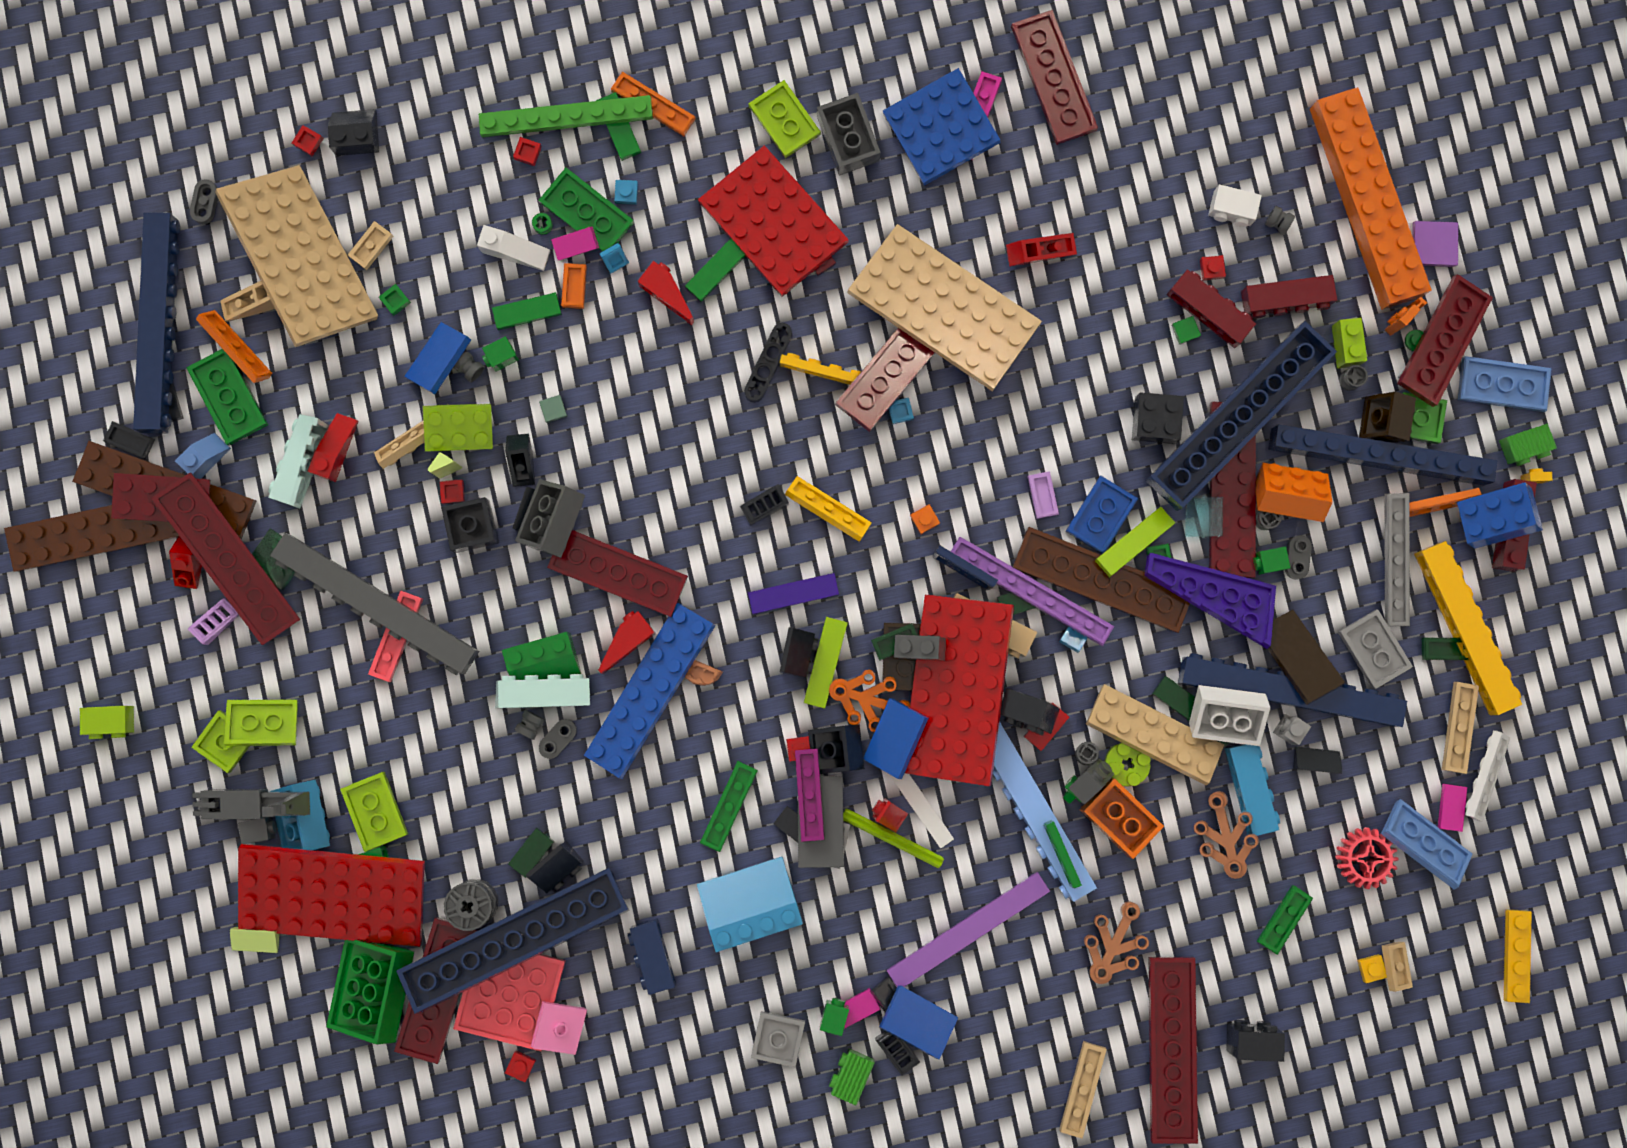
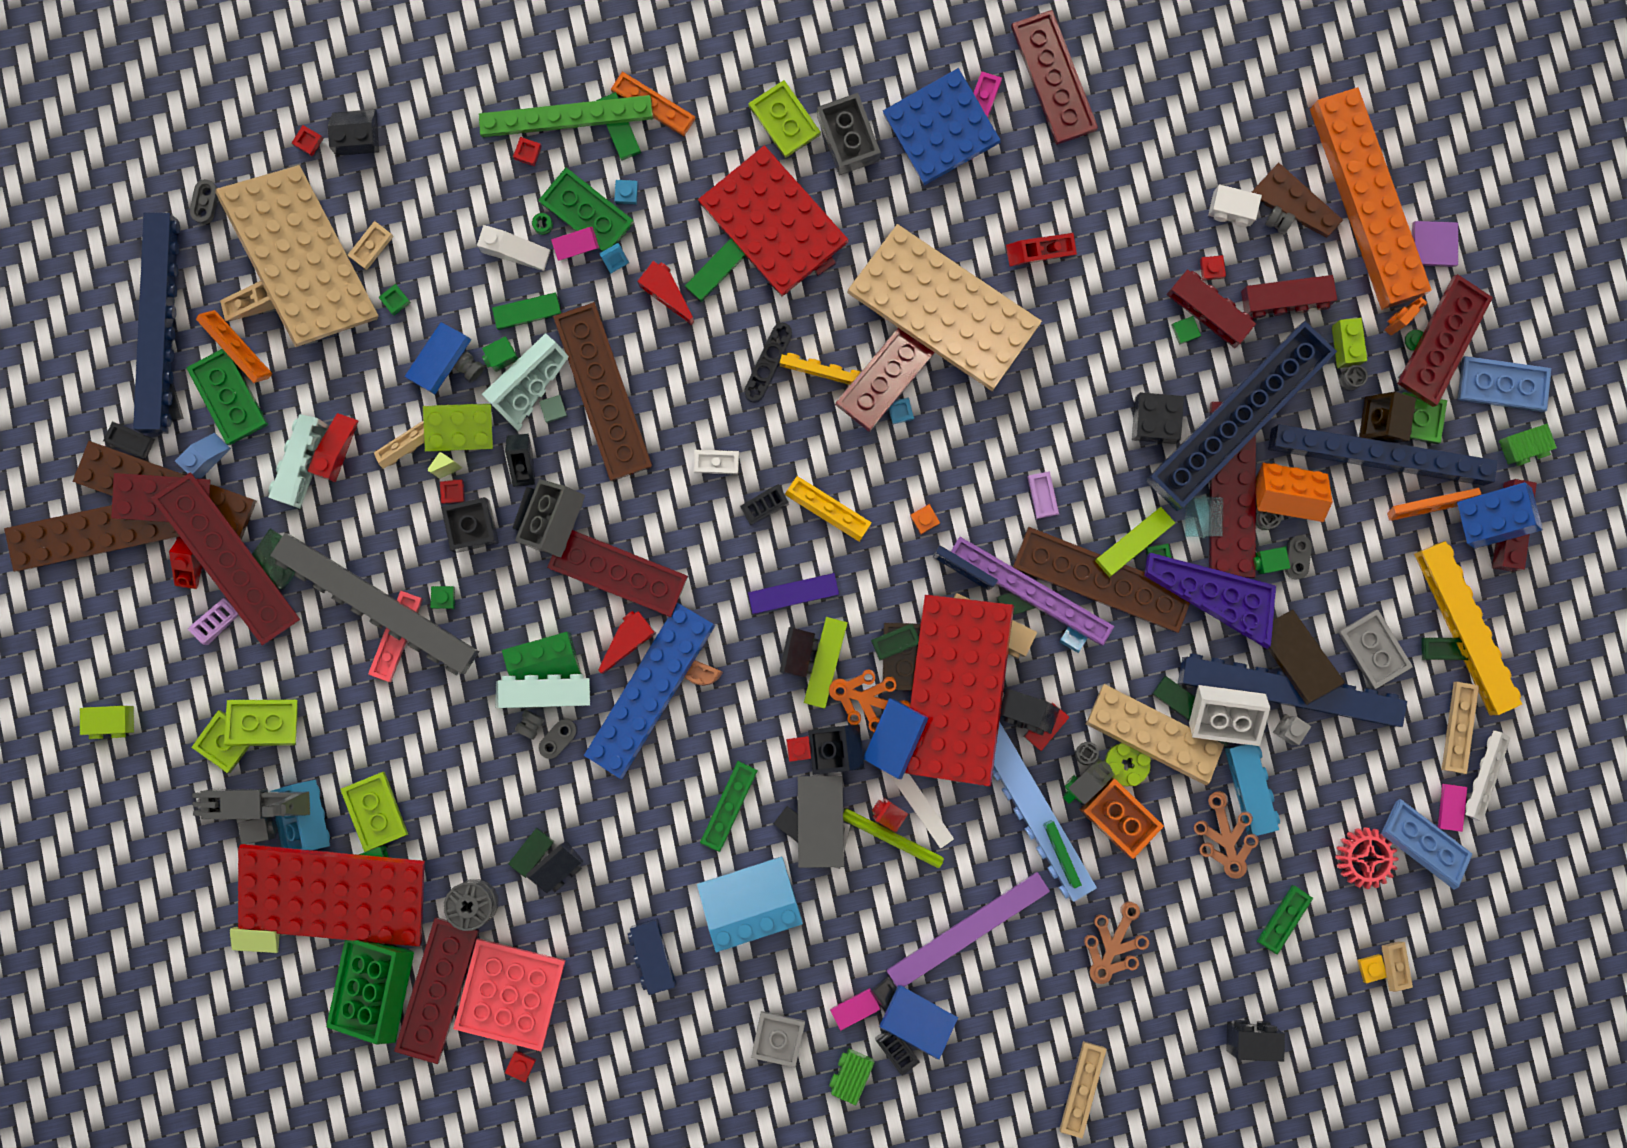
dark blue brick [397,868,630,1014] -> none
bright pink plate [531,1001,587,1055] -> none
orange tile [561,263,587,309] -> none
magenta plate [795,749,825,842] -> none
green brick [819,998,849,1036] -> none
dark grey brick [894,635,946,661] -> none
blue tile [1065,475,1138,554] -> none
dark red plate [1148,957,1198,1144] -> none
black slope [1293,747,1342,774] -> none
light grey tile [1384,493,1410,627] -> none
yellow plate [1503,909,1532,1003] -> none
yellow plate [1521,468,1553,484] -> none
none -> green plate [431,586,455,609]
none -> light aqua wedge [482,333,569,431]
none -> reddish brown plate [553,302,653,482]
none -> white plate [694,450,739,474]
none -> reddish brown wing [1252,162,1343,238]

